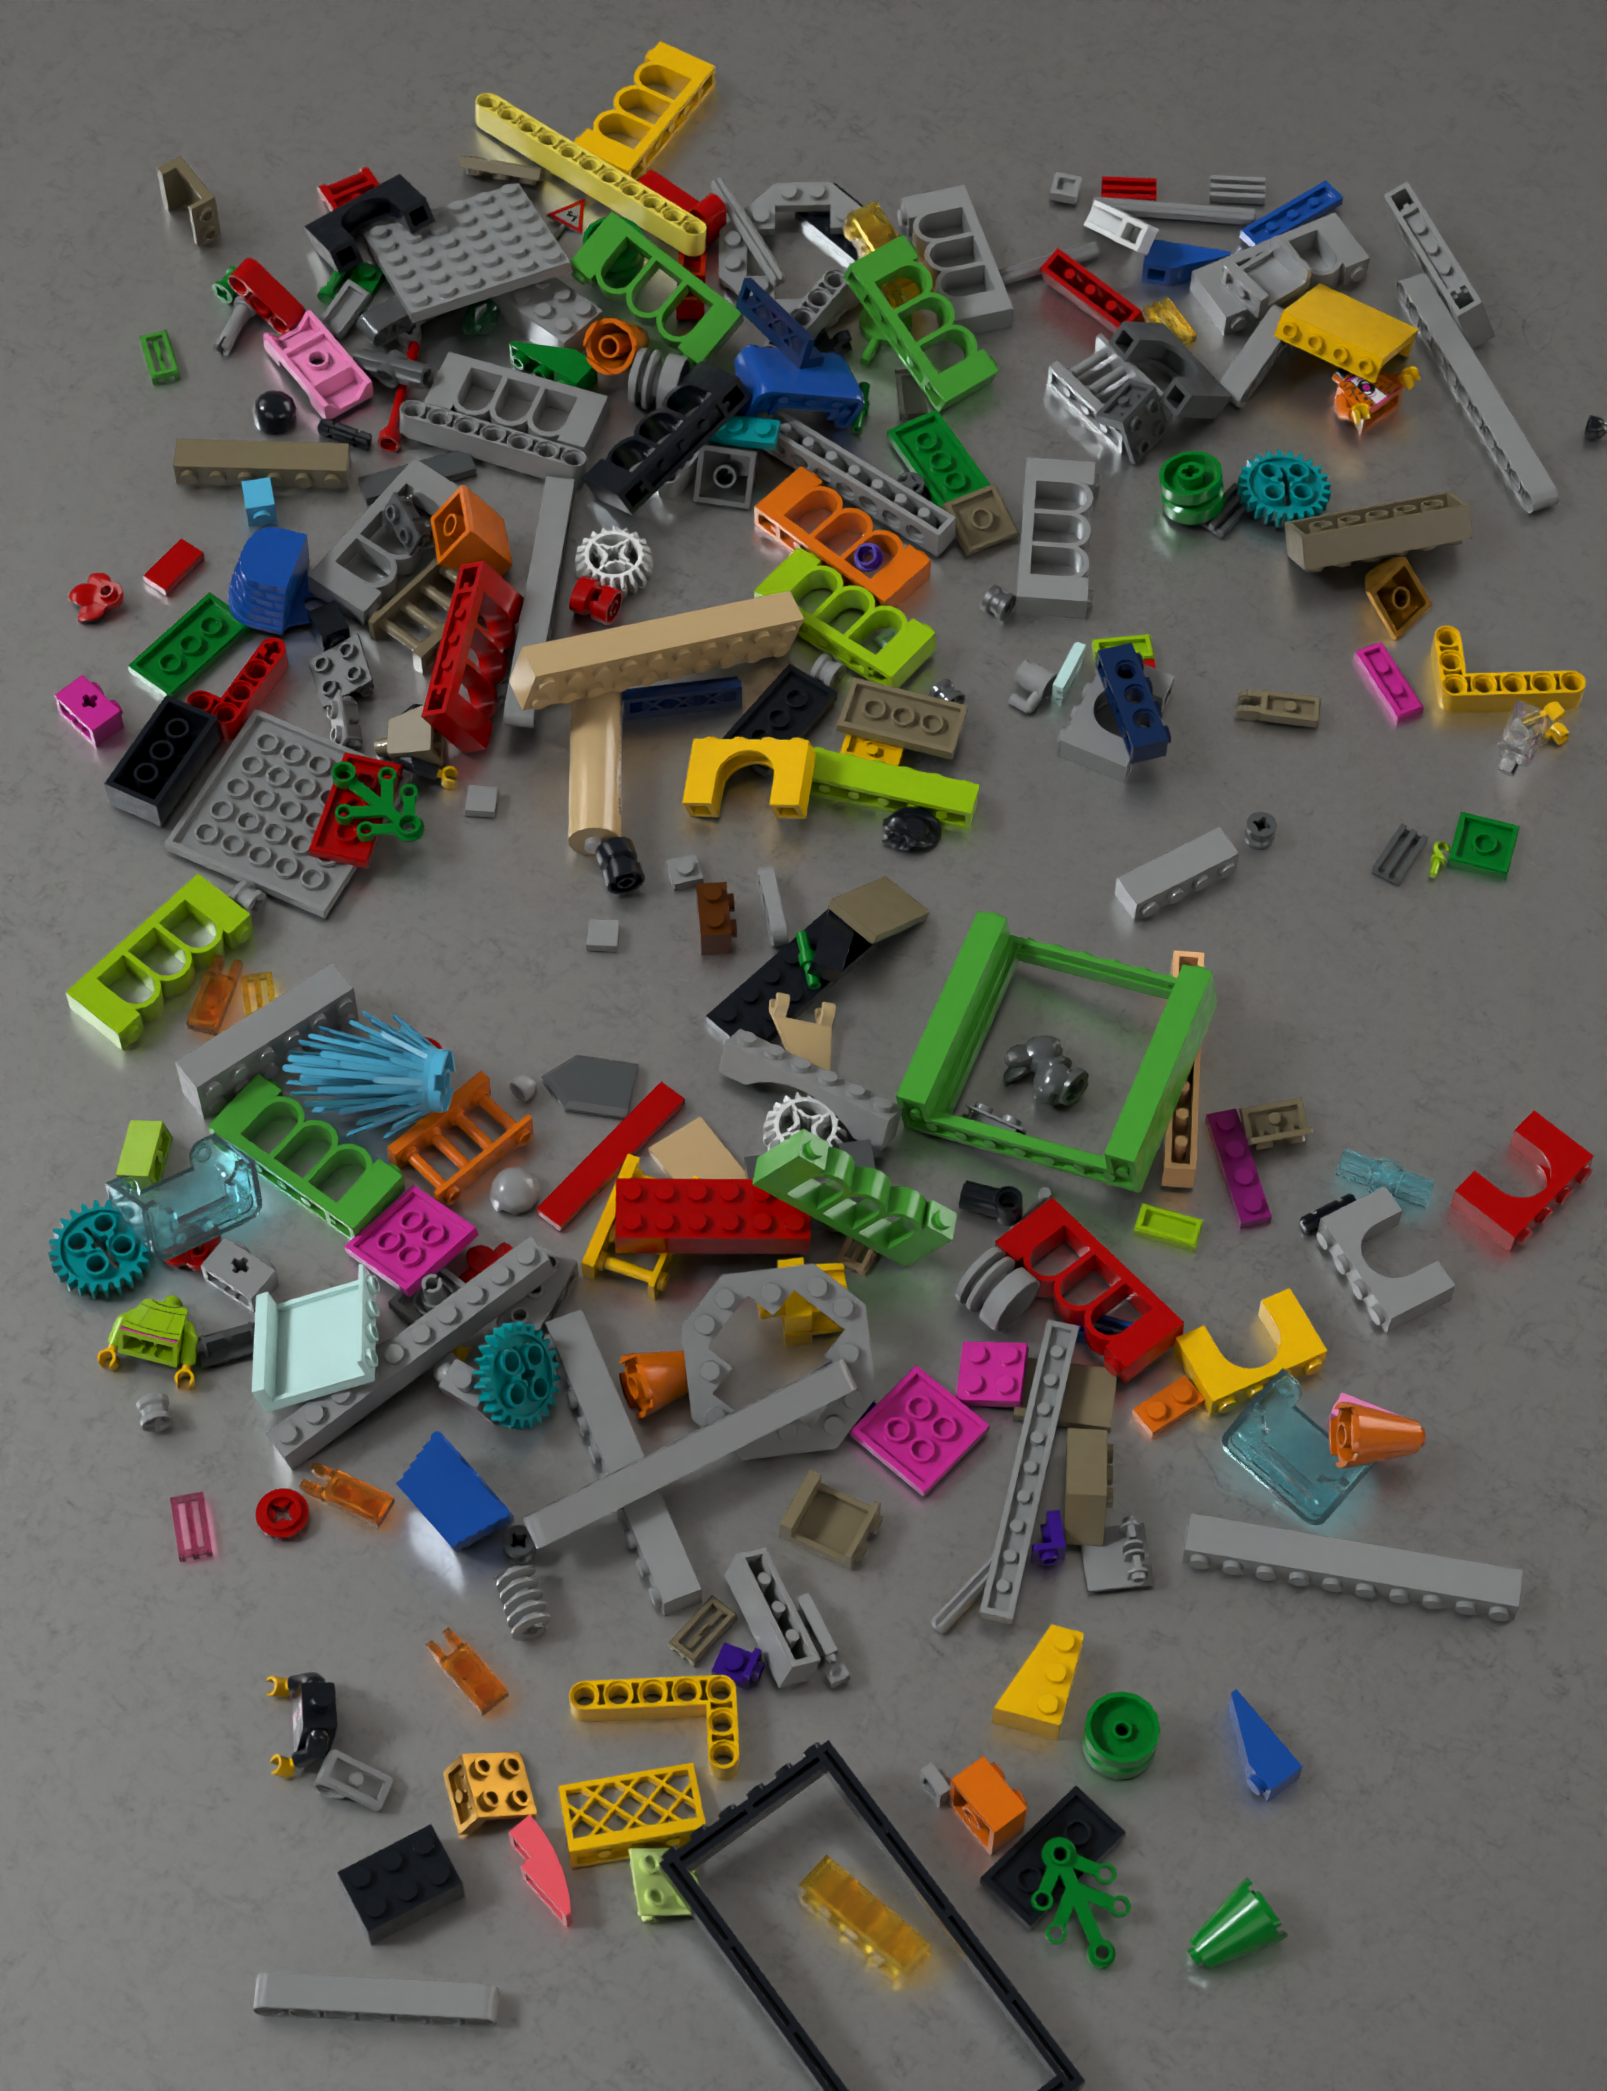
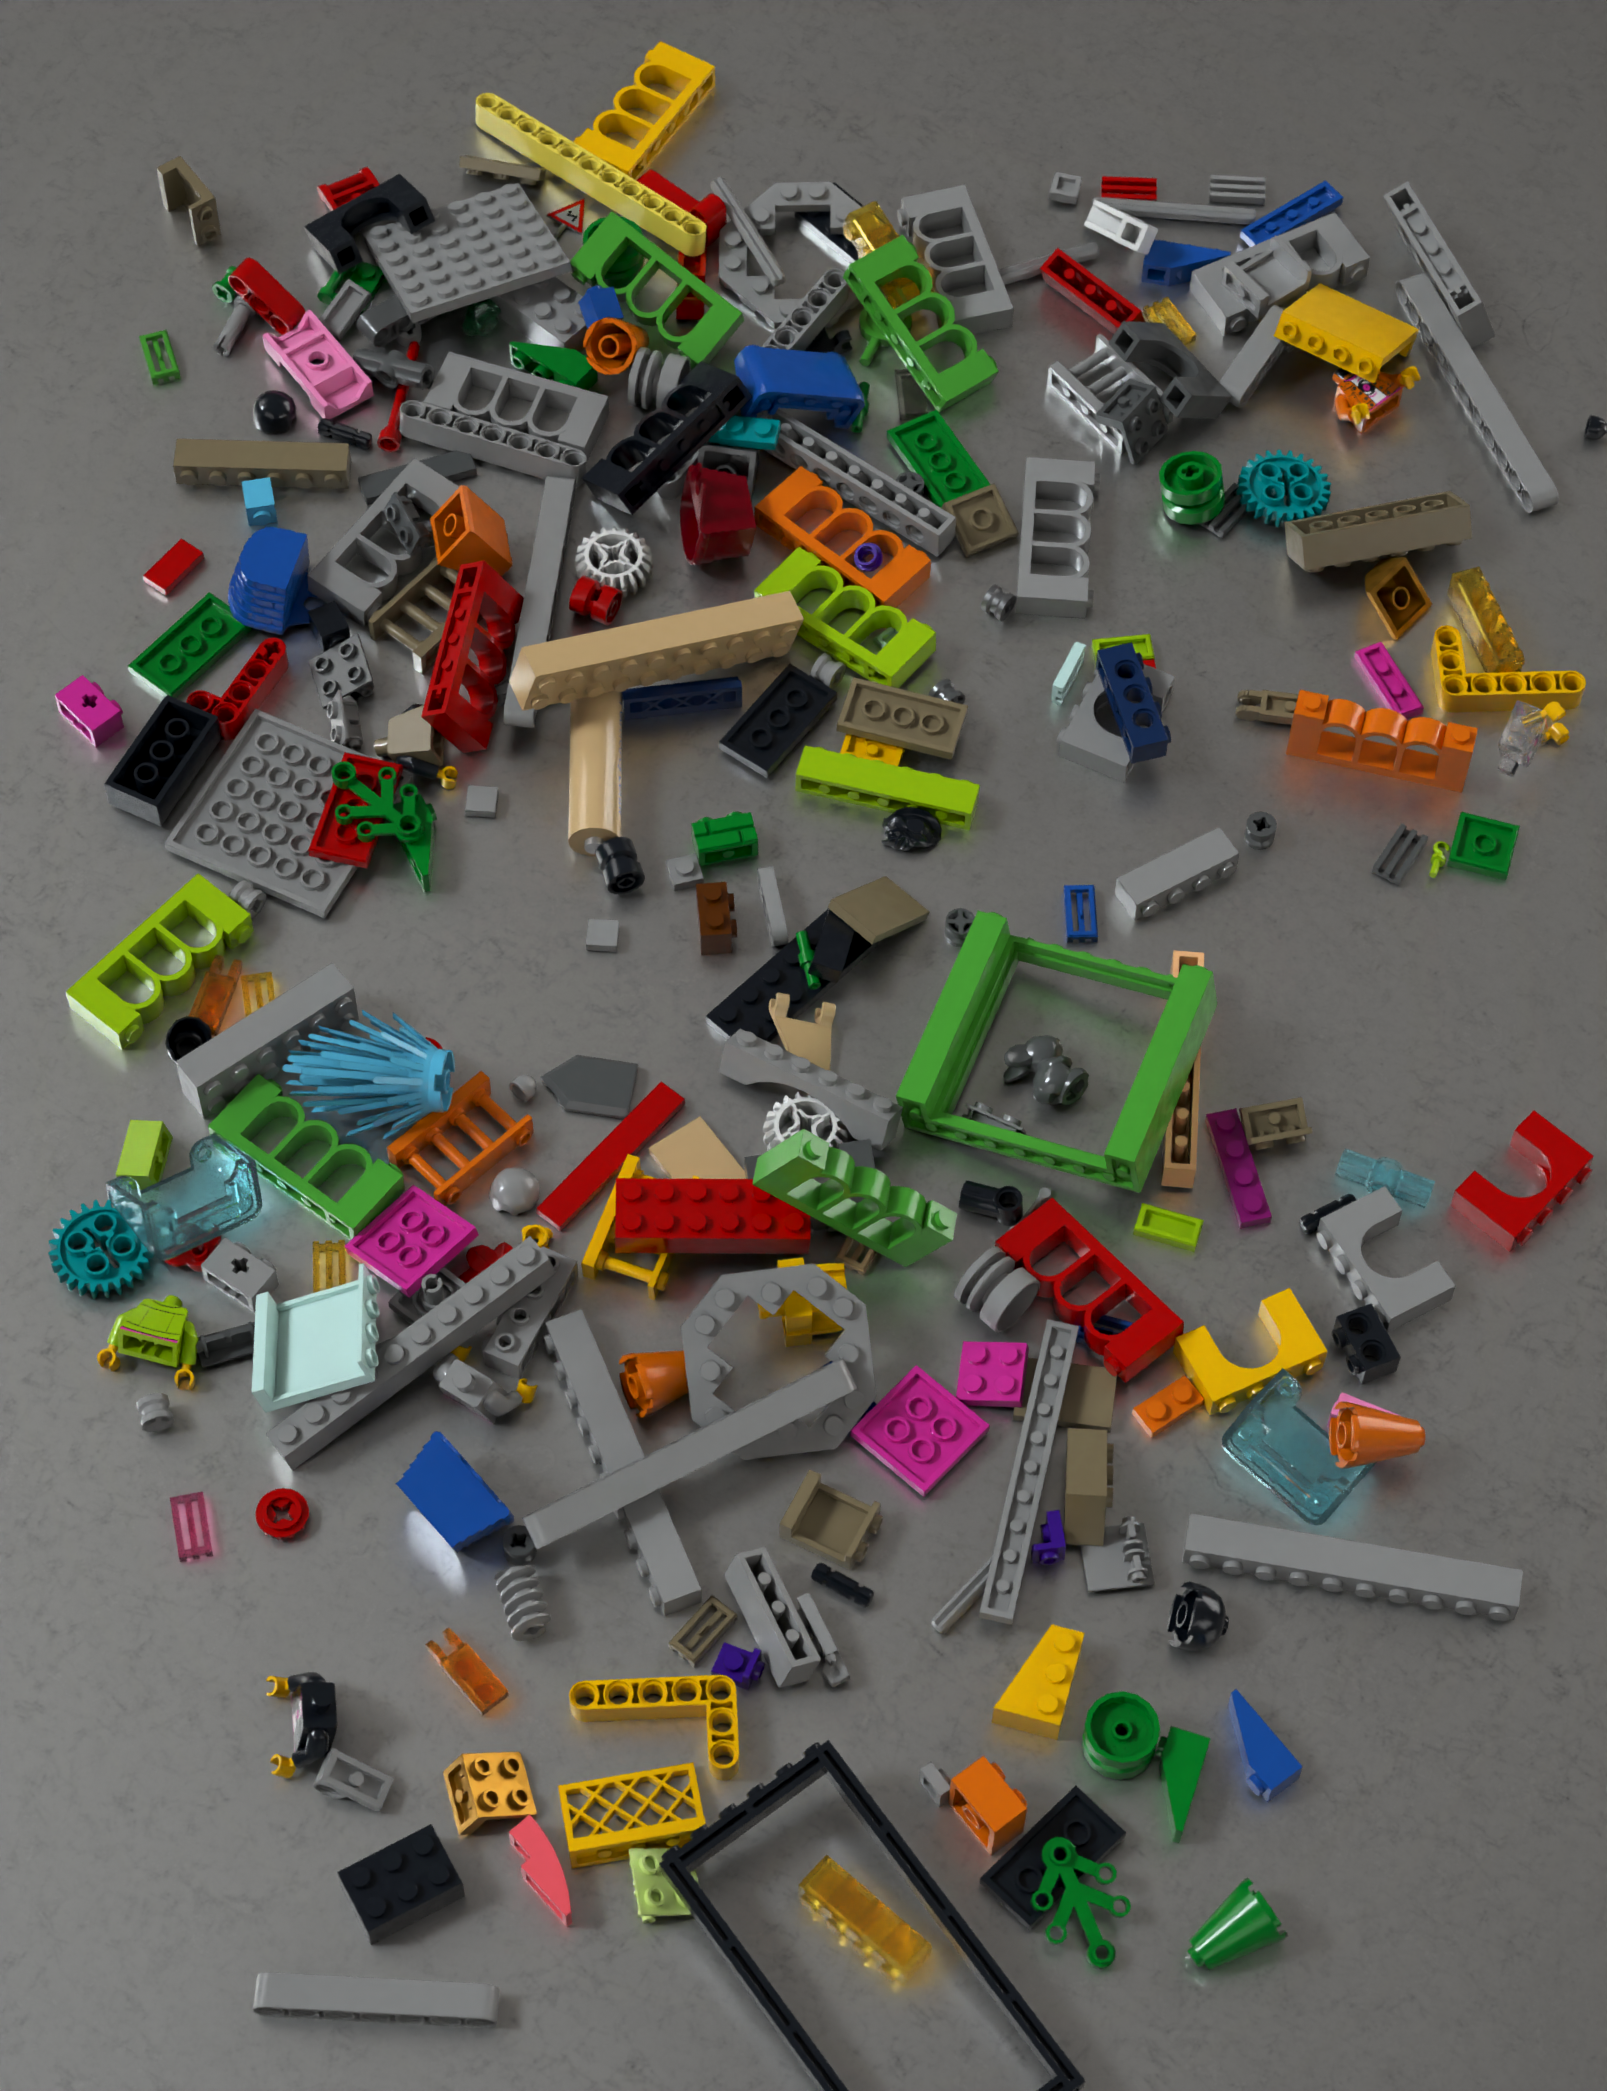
red plate [68,572,124,622] -> none
clear orange hinge [299,1462,395,1529] -> none
teal gear [473,1322,561,1429] -> none
yellow arch [682,736,816,819] -> none
dark blue fence [736,277,825,369] -> none
light grey piece [1008,660,1058,714] -> none
none -> black hair [165,1016,212,1064]
none -> clear yellow tile [313,1240,346,1293]
none -> green slope [389,794,437,892]
none -> yellow plate [519,1224,553,1249]
none -> blue brick [578,286,624,330]
none -> dark red piece [680,463,757,566]
none -> green brick [691,811,758,866]
none -> black axle [811,1563,874,1608]
none -> dark grey wheel [944,908,975,947]
none -> blue tile [1063,885,1098,943]
none -> green slope [1155,1726,1211,1843]
none -> black cylinder [1167,1581,1229,1652]
none -> orange fence [1286,690,1478,793]
none -> black brick [1332,1303,1401,1384]
none -> clear yellow brick [1447,567,1525,673]

